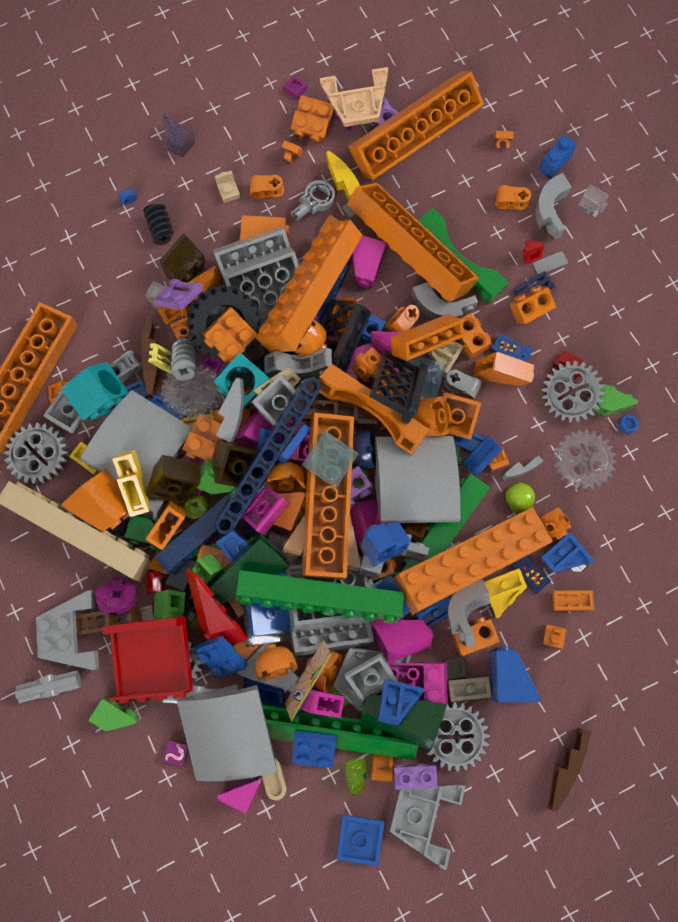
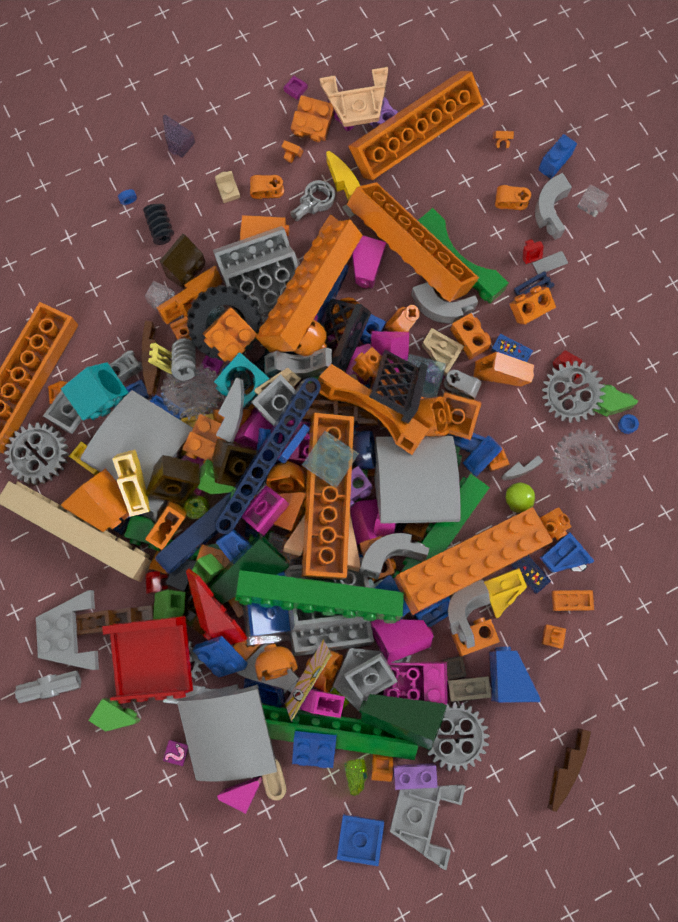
magenta plate [95,576,137,615] -> none
medium lavender plate [154,279,202,310] -> none
blue brick [361,521,411,567] -> none
blue wing [377,679,424,725] -> none
orange brick [390,314,464,361] -> none

